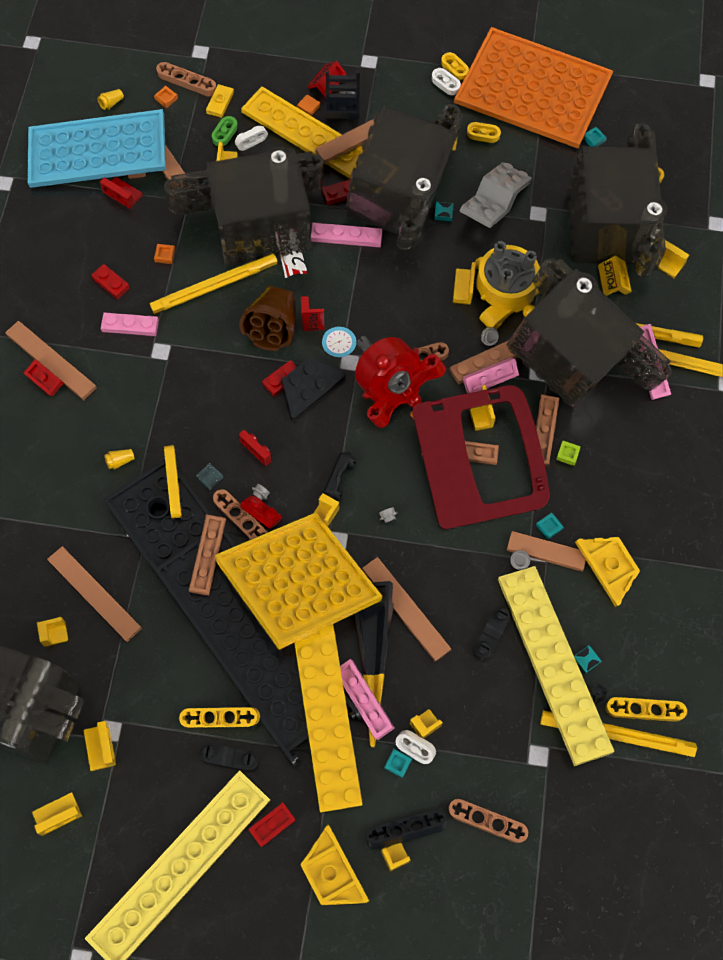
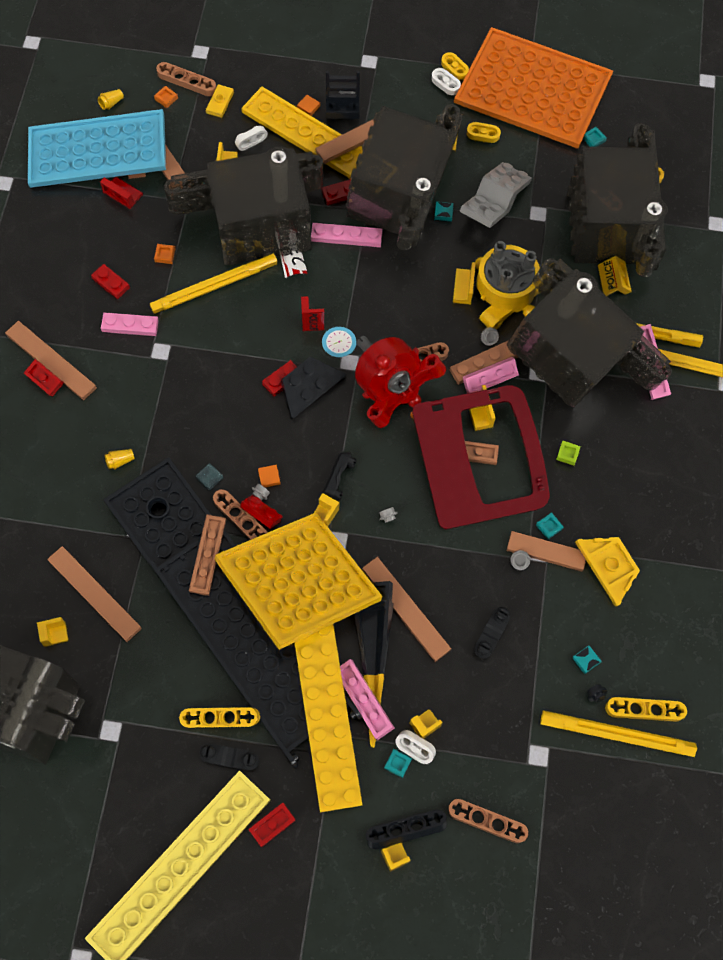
yellow panel [32,793,82,836] -> none
yellow panel [84,721,116,772] -> none
yellow beam [164,445,182,518] -> none
bright green plate [212,116,238,146] -> none
reddish brown cone [239,286,296,351] -> none
red plate [239,430,271,466] -> none
yellow wing [301,825,369,905] -> none
red panel [307,61,346,97] -> none
light yellow plate [498,566,614,766] -> none
nougat tile [535,394,559,467] -> none
yellow panel [644,236,689,278] -> none
none -> orange tile [258,465,280,488]

